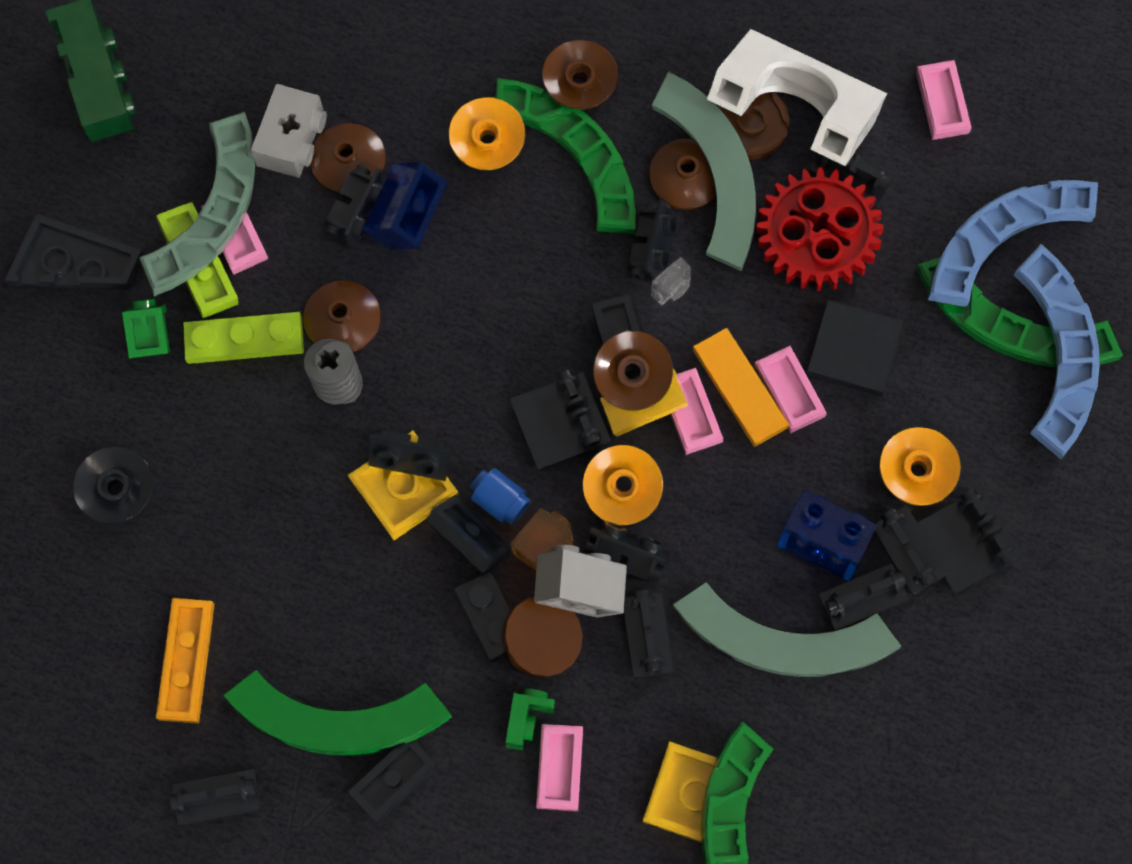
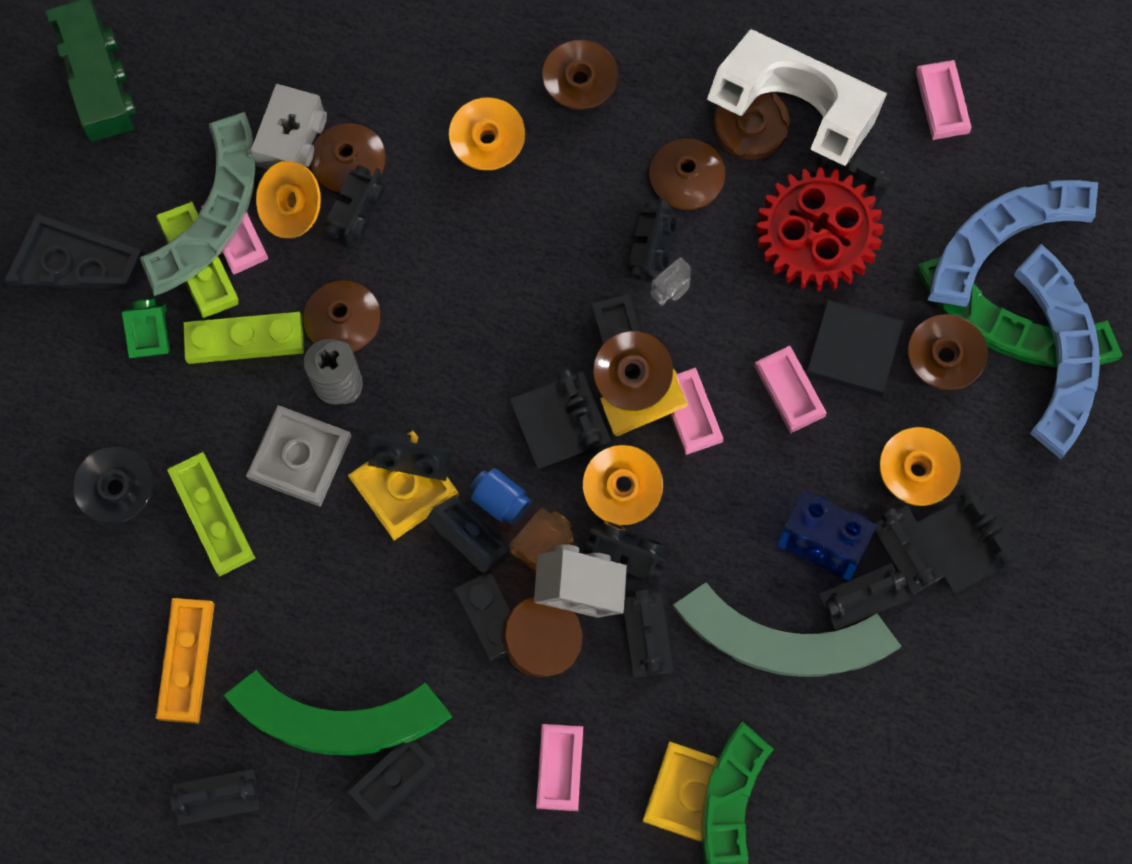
clear blue brick [364,161,448,250] -> none
green tile [495,78,636,234] -> none
green bracket [506,689,555,751] -> none
sand green tile [652,72,756,271] -> none
light orange tile [693,328,789,447] -> none
none -> lime plate [167,452,256,577]
none -> light grey tile [246,405,351,507]
none -> light orange dish [256,161,321,238]
none -> reddish brown dish [908,314,988,390]

